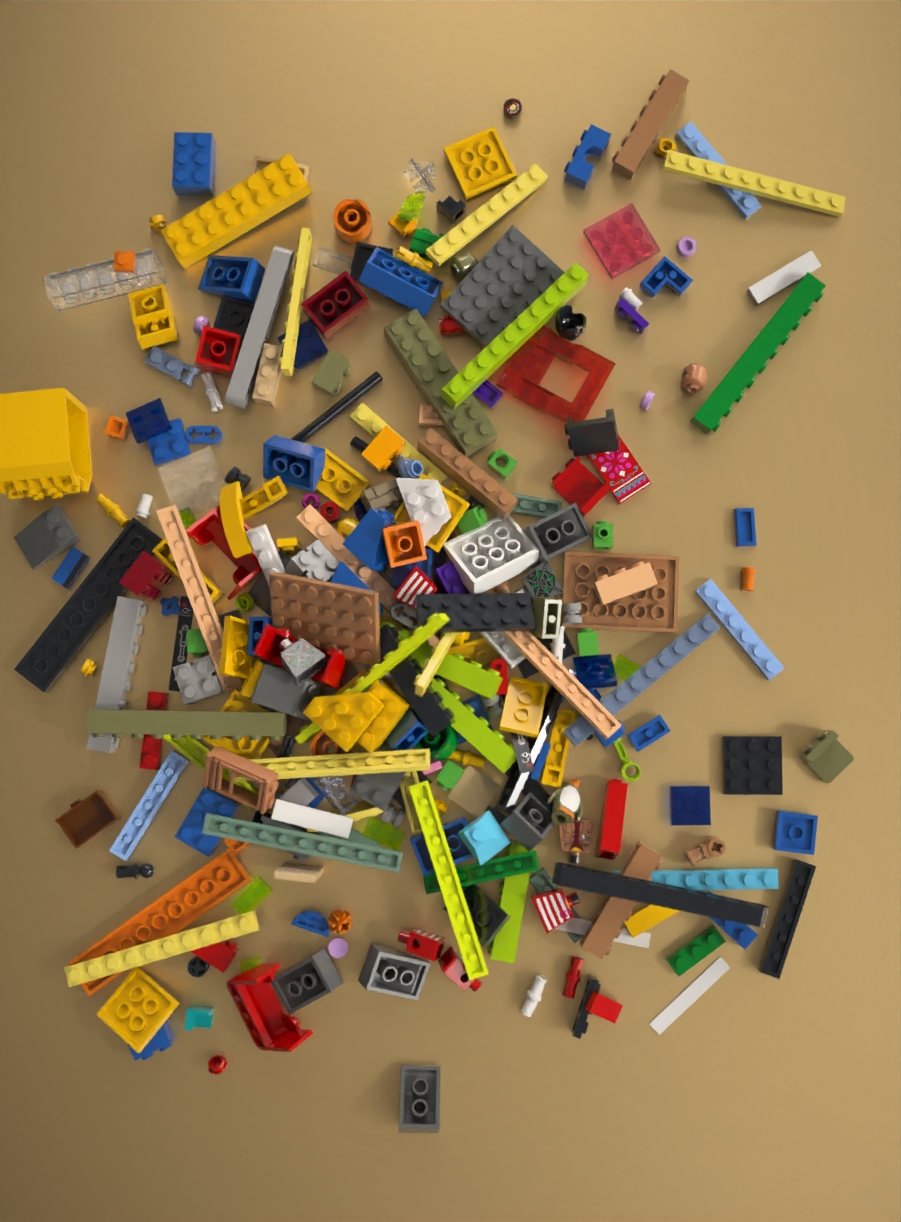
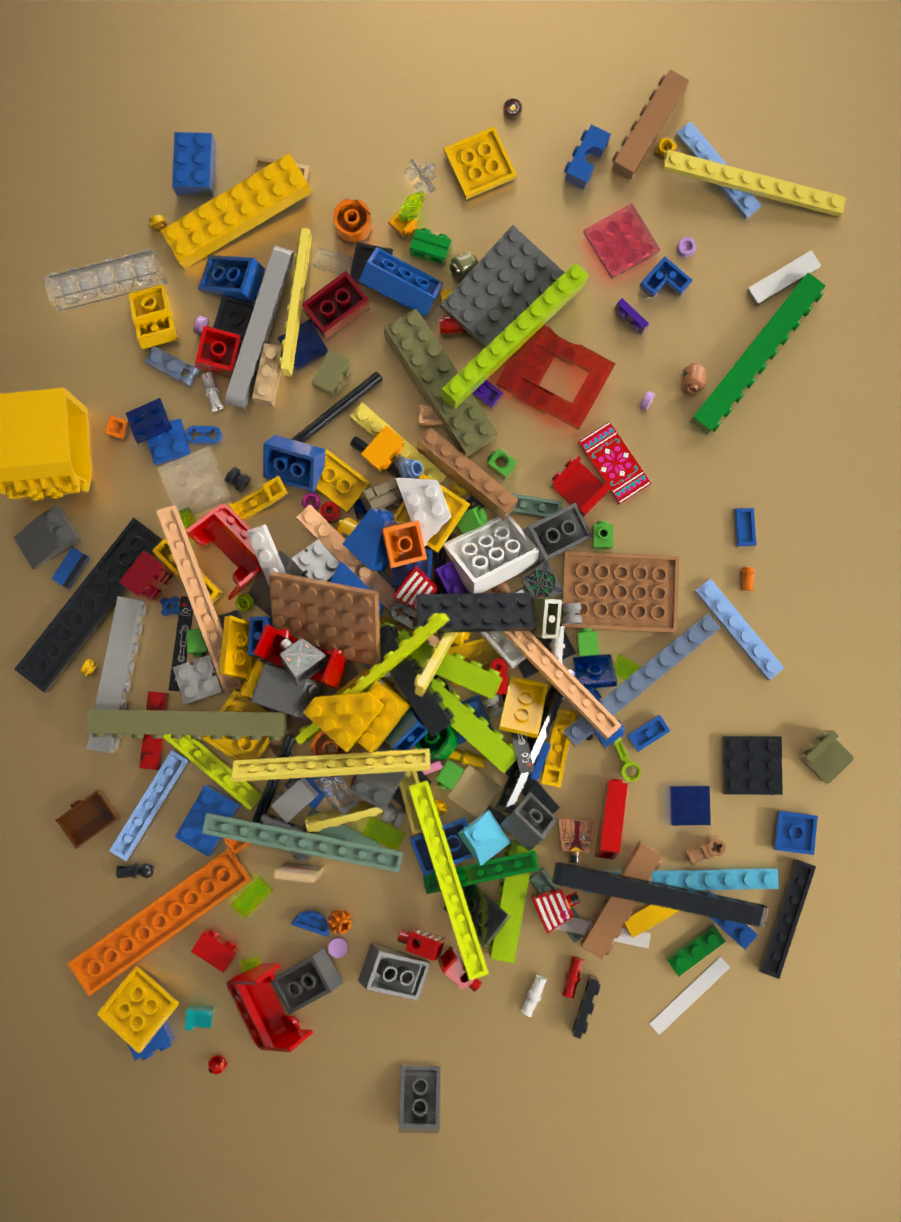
light yellow plate [64,910,260,987] -> none
yellow pin [95,493,130,528] -> none
orange plate [114,251,135,273] -> none
white pin [135,494,153,519] -> none
black wheel [188,956,210,977] -> none
nougat door [202,746,278,814] -> none
yellow slope [220,481,253,558] -> none
white tile [271,799,353,838] -> none
yellow plate [277,538,301,555] -> none
yellow pin [394,245,433,273] -> none
light yellow plate [426,164,548,267] -> none
black panel [437,196,466,225] -> none
animal [547,779,583,825] -> none
black helmet [555,305,587,341] -> none
black panel [564,409,620,457] -> none
red tile [585,991,623,1024] -> none
light nougat brick [593,561,658,606] -> none
white pin [619,287,643,310] -> none

